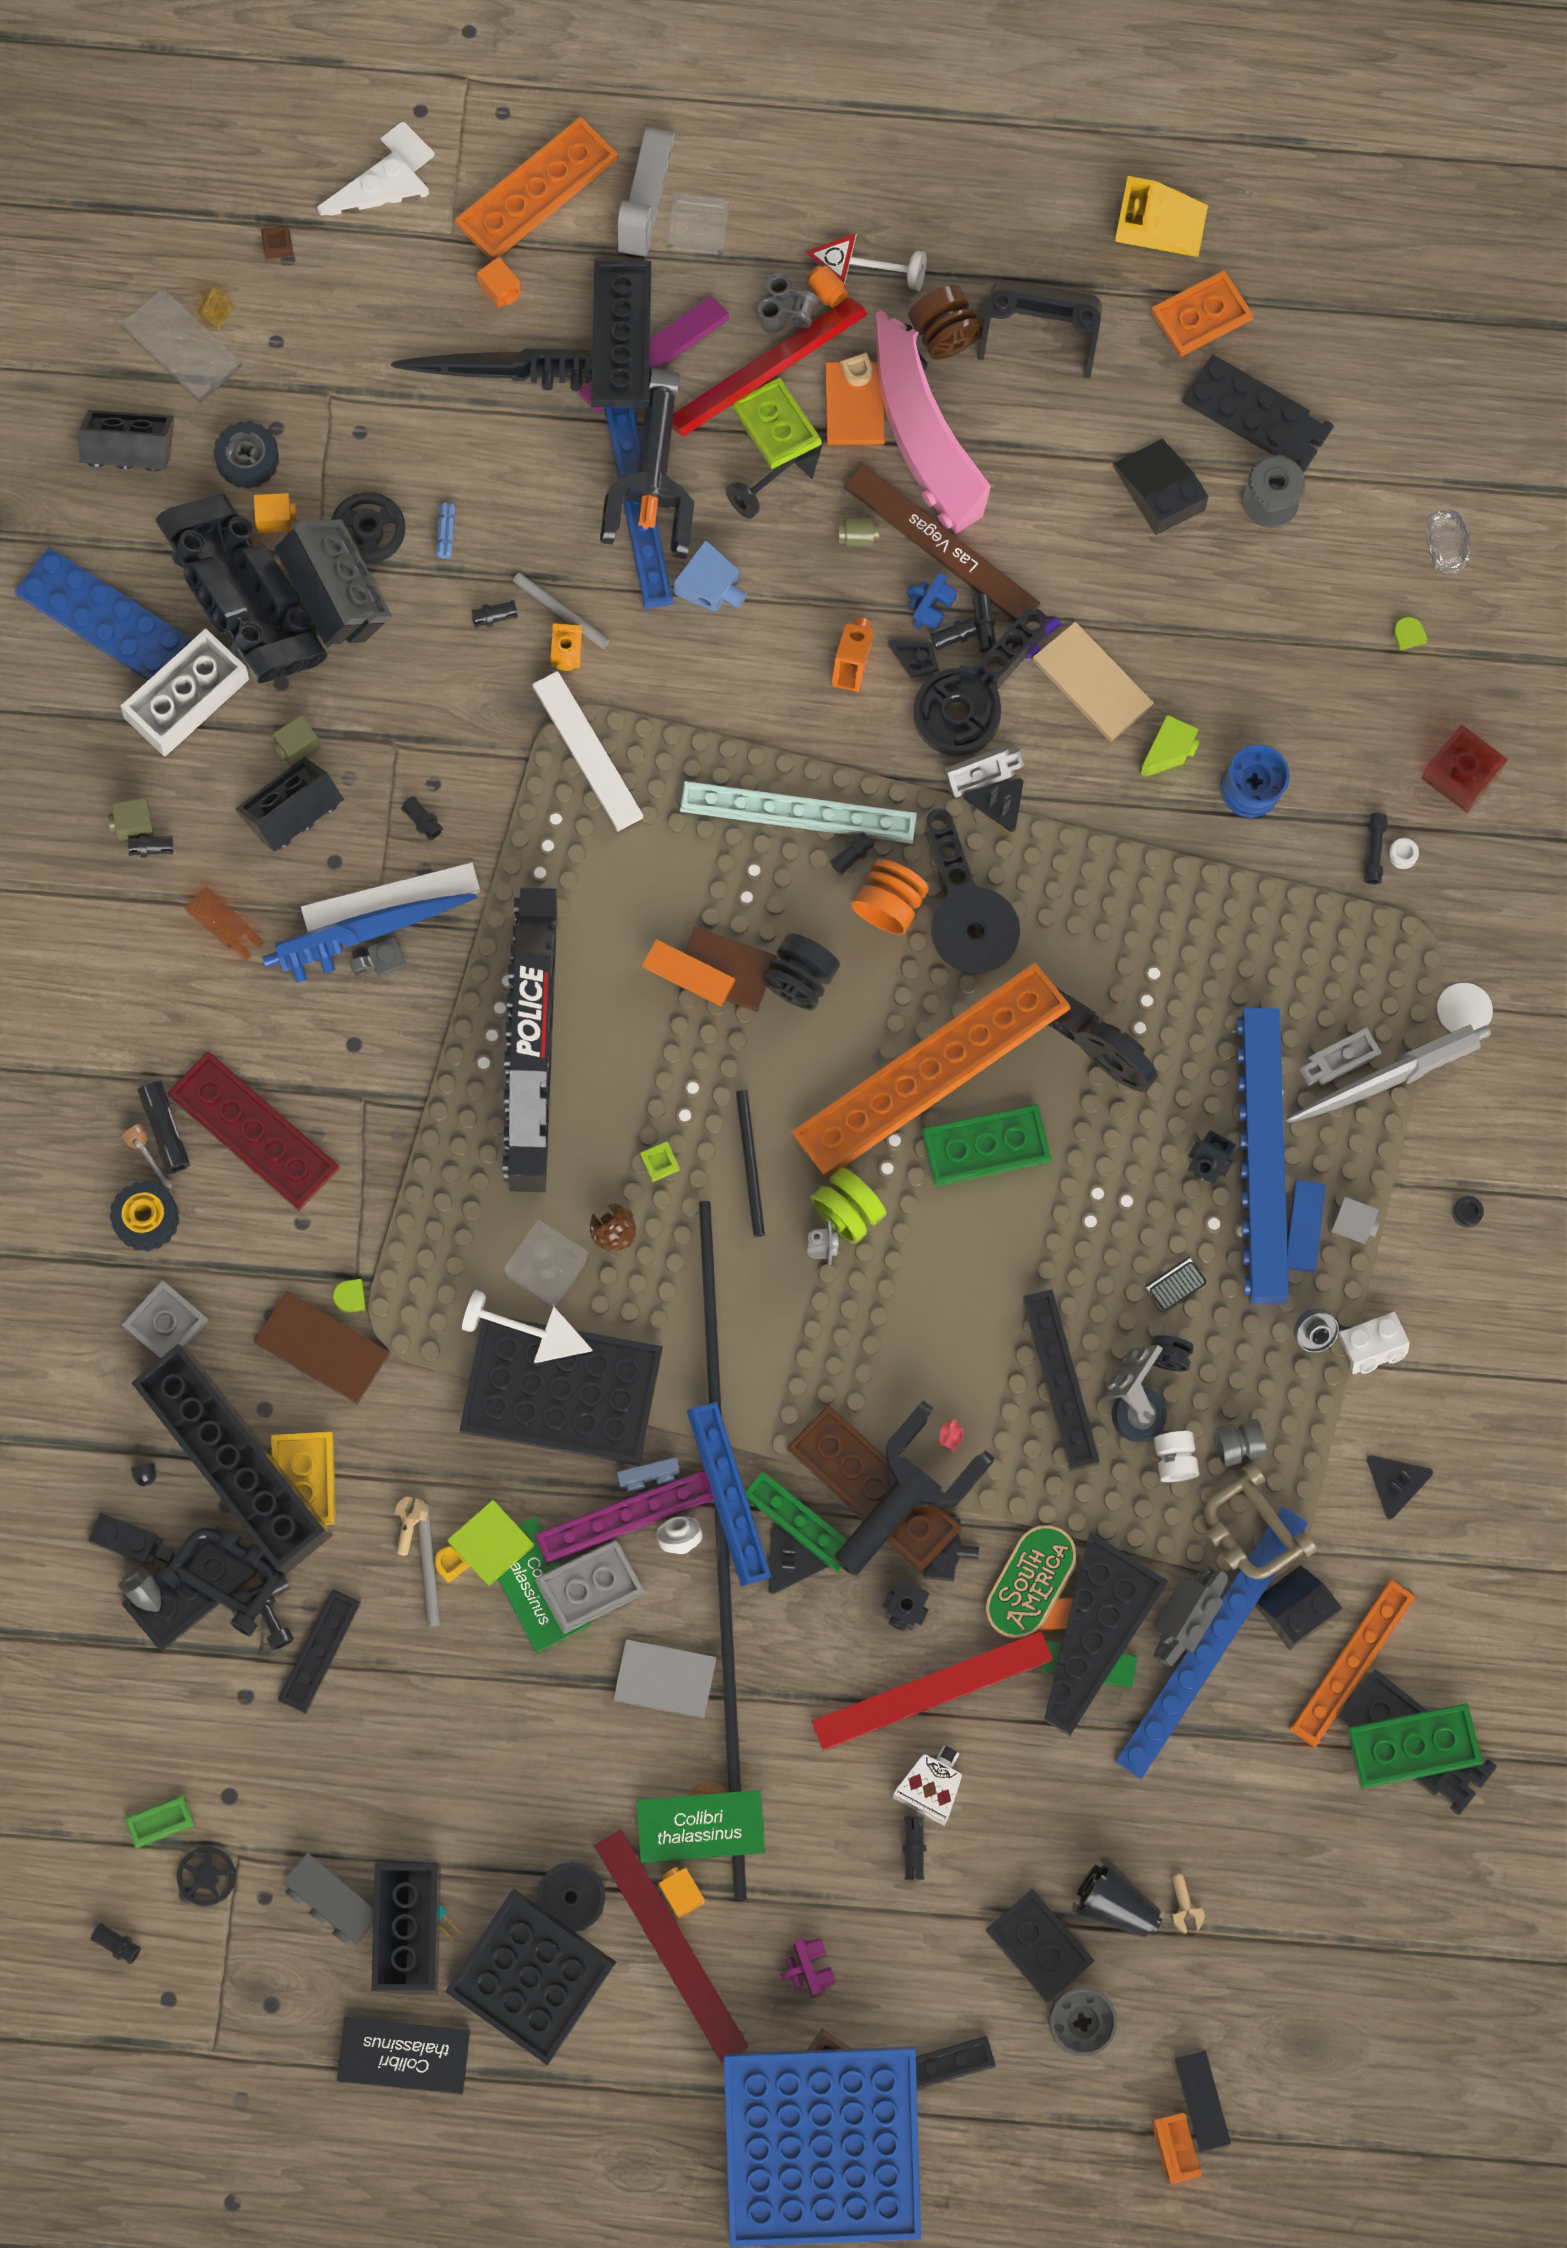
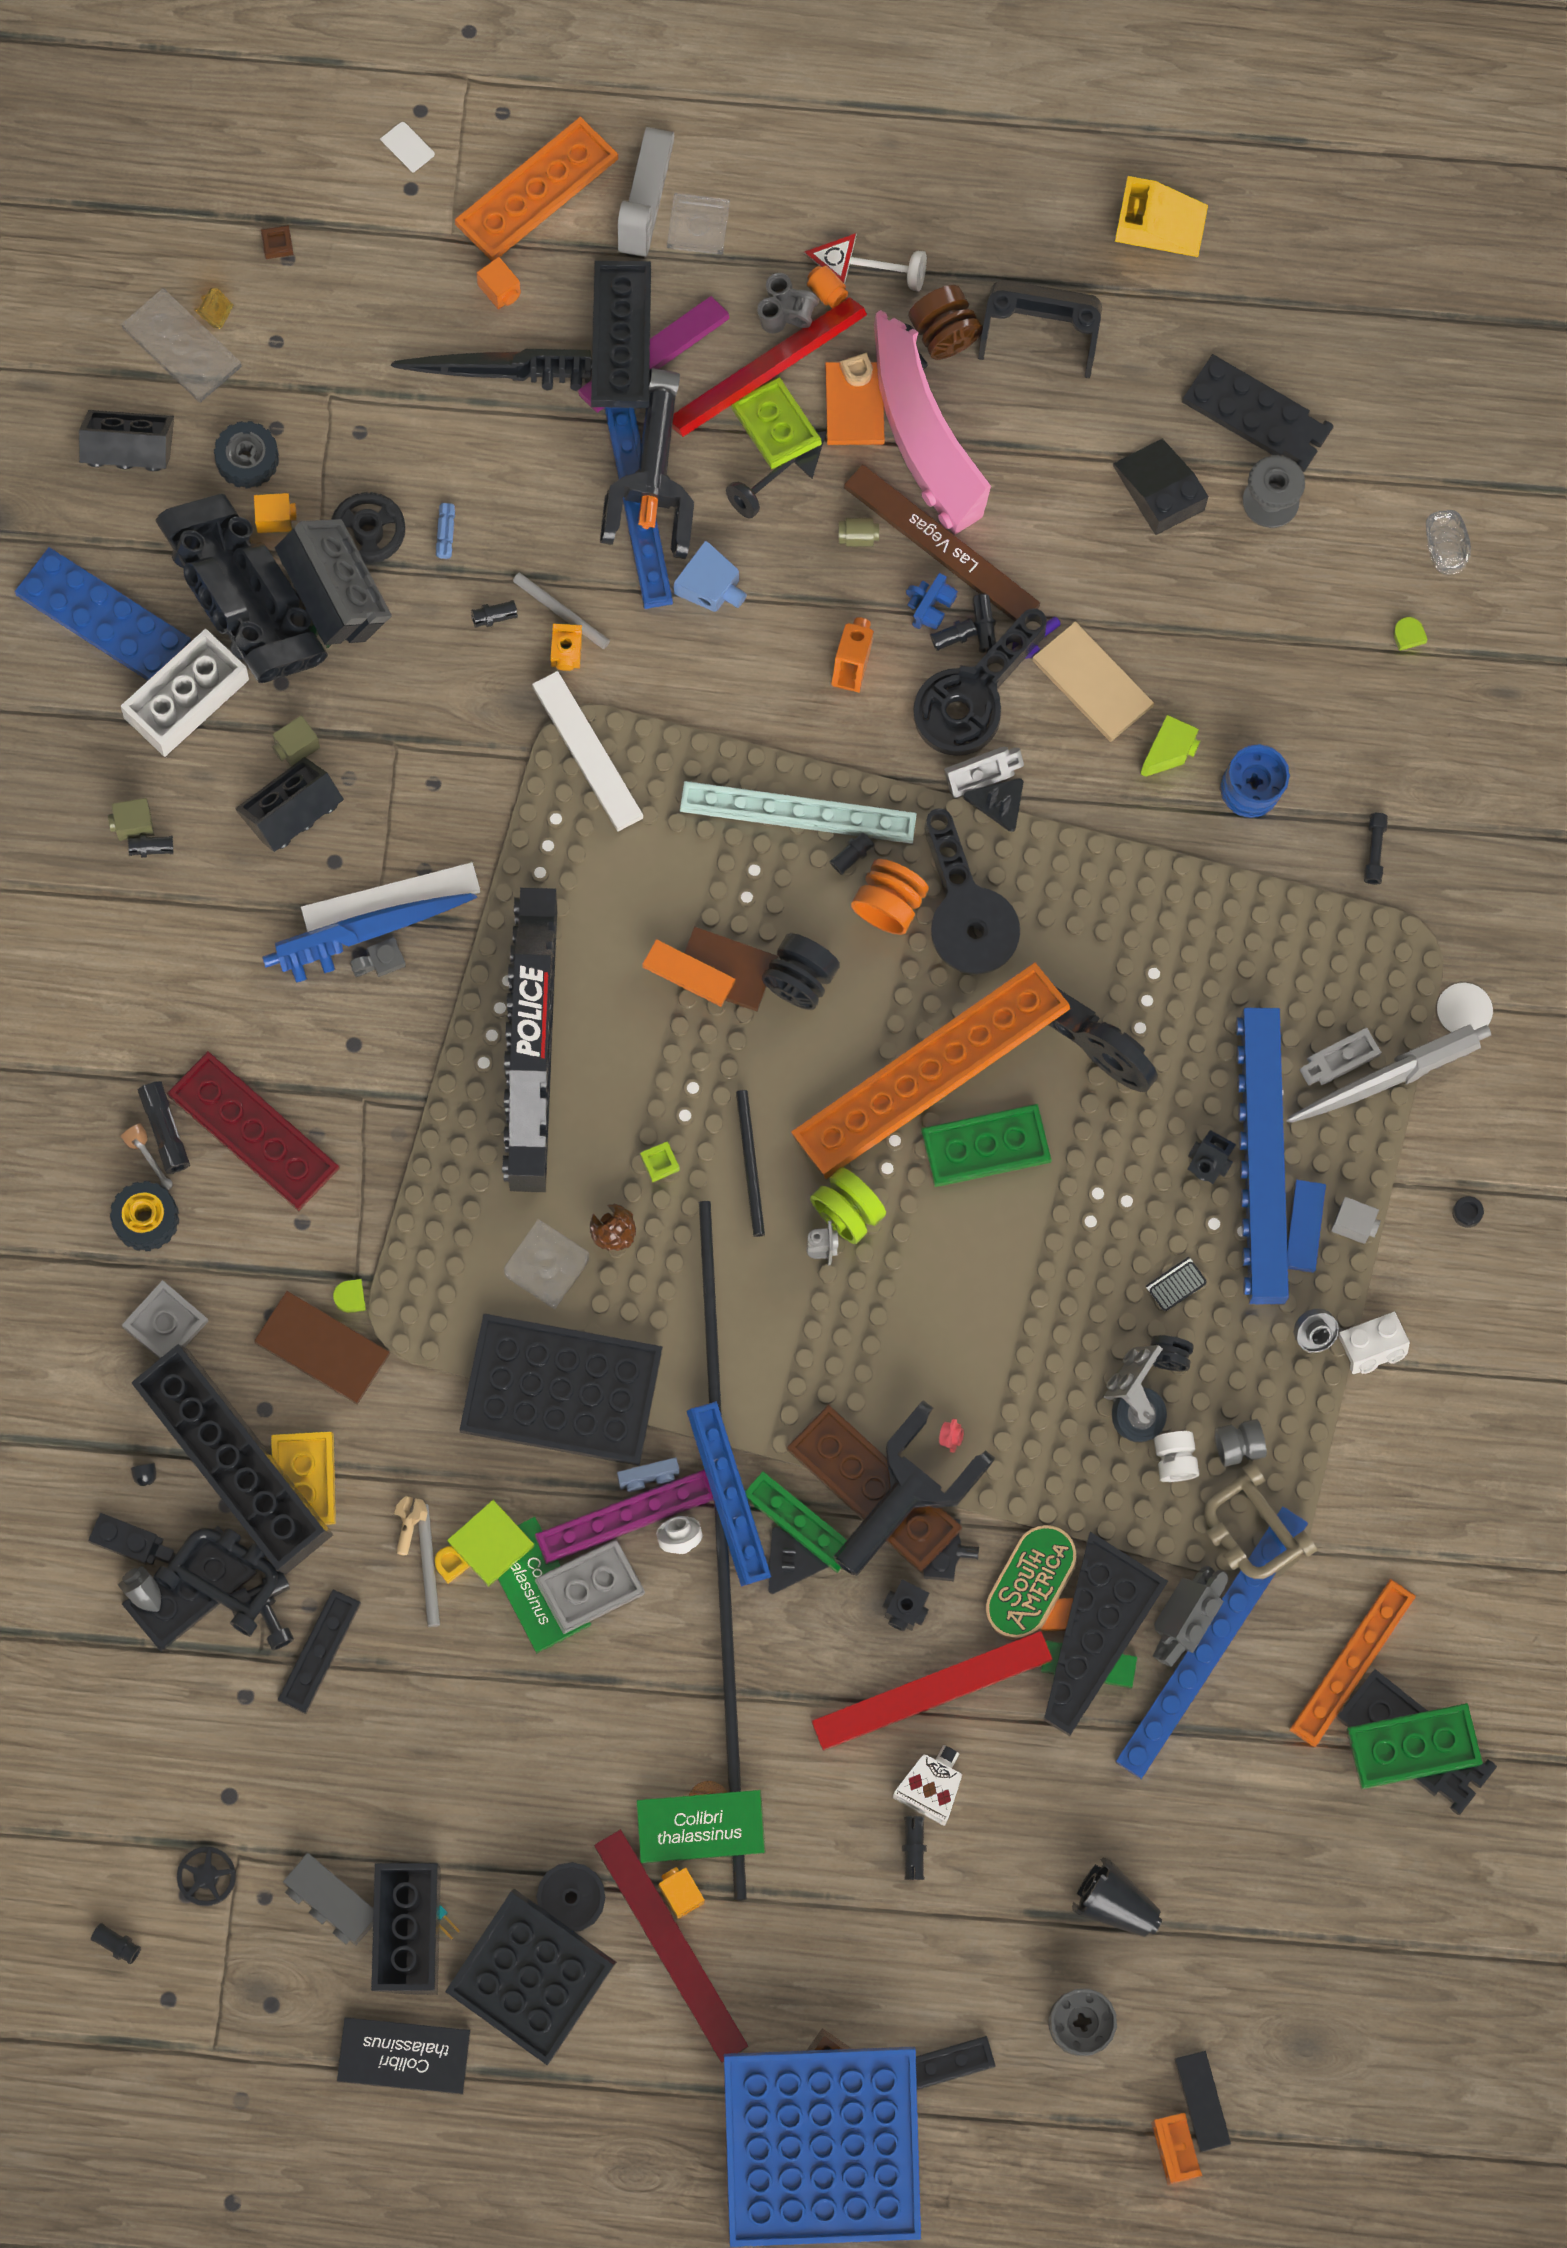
bright green tile [124,1795,195,1849] -> none
clear orange hinge [185,887,264,961] -> none
white wing [317,151,429,216] -> none
black pin [401,796,443,841] -> none
white piece [462,1290,593,1363] -> none
light grey tile [614,1639,717,1719] -> none
magenta hips [780,1938,836,1998] -> none
black piece [888,640,939,678] -> none
black plate [985,1889,1095,2003] -> none
black plate [1023,1289,1100,1471] -> none
orange plate [1151,270,1254,358] -> none
tan bar [1171,1873,1205,1934] -> none
black slope [1255,1565,1342,1650] -> none
black piece [1367,1455,1433,1520] -> none
white tile [1388,838,1419,869] -> none
clear red brick [1421,724,1508,814] -> none

